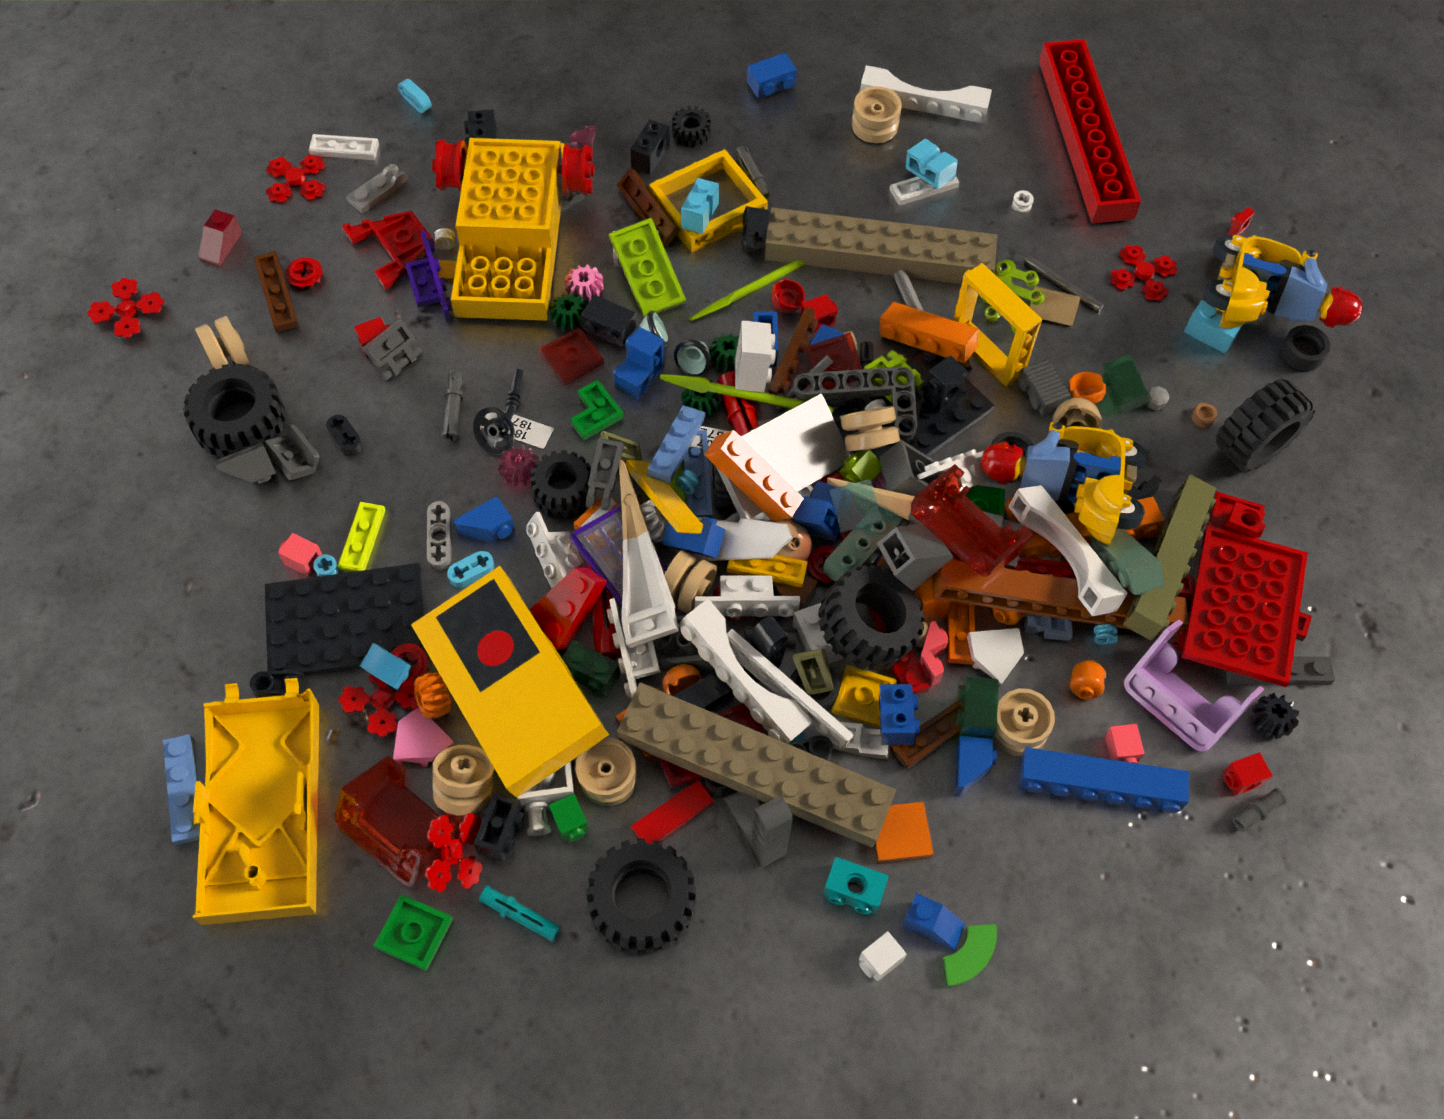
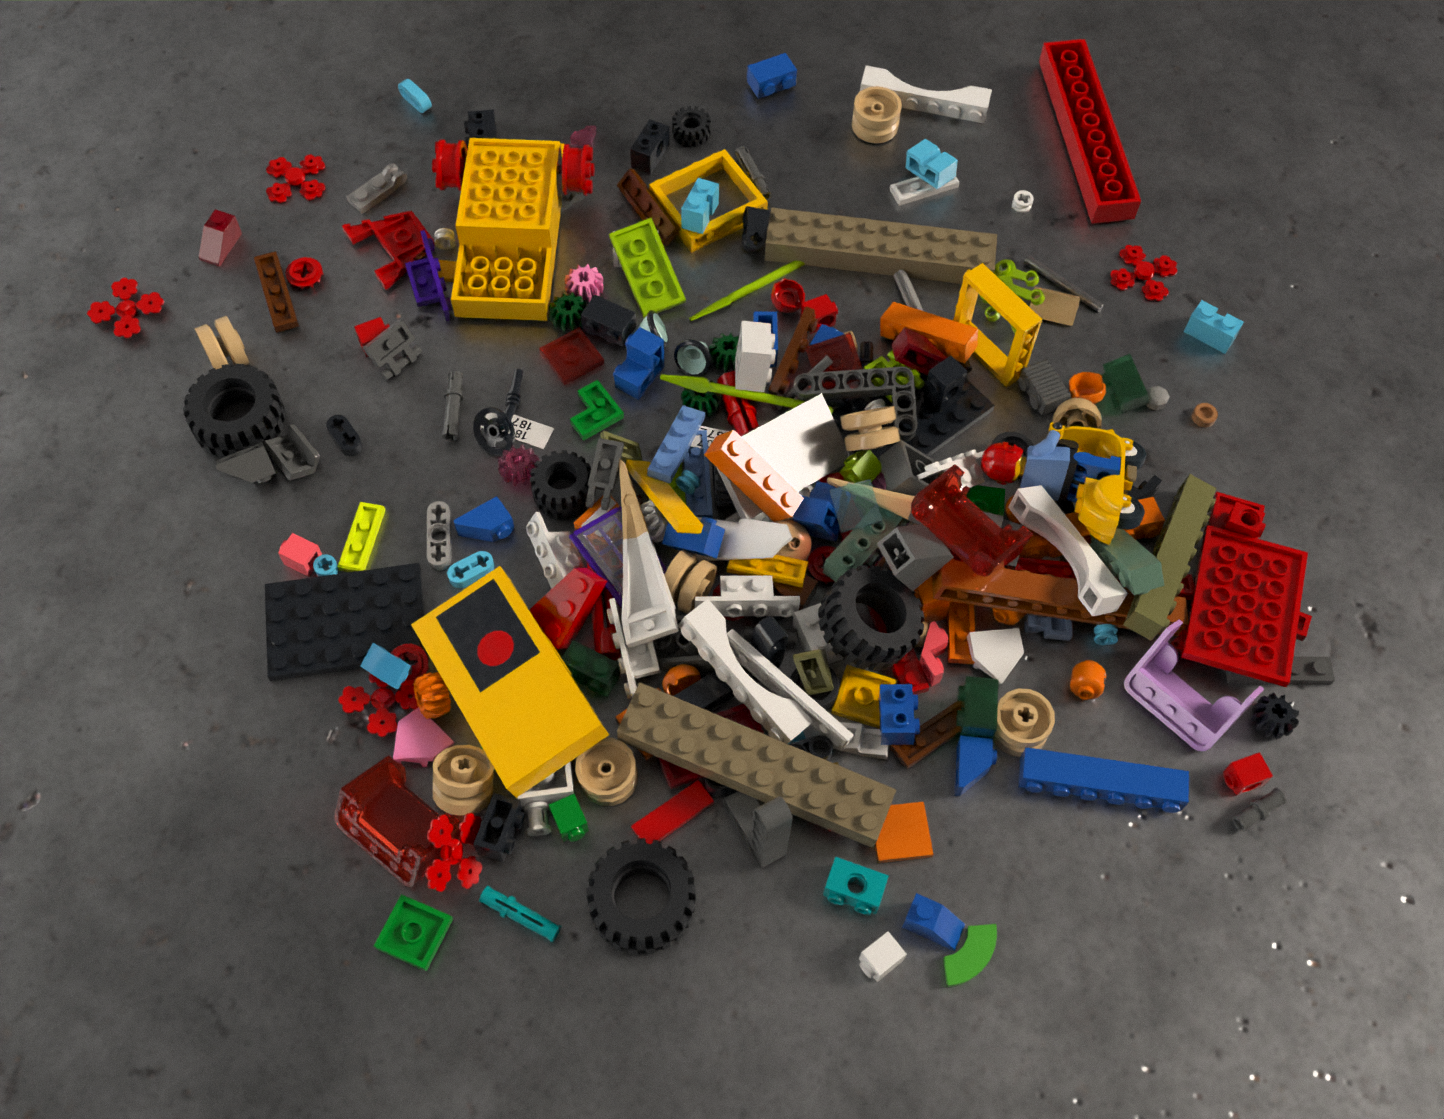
medium blue plate [163,734,200,845] -> none
yellow piece [193,678,319,925] -> none
black piece [249,670,305,698] -> none
white tile [308,134,379,160] -> none
coral brick [1104,724,1145,764] -> none
piece [1203,235,1363,329] -> none
black tyre [1216,379,1315,471] -> none
red plate [1228,207,1255,236] -> none
black tyre [1281,325,1331,371] -> none
none -> dark red slope [892,327,947,375]

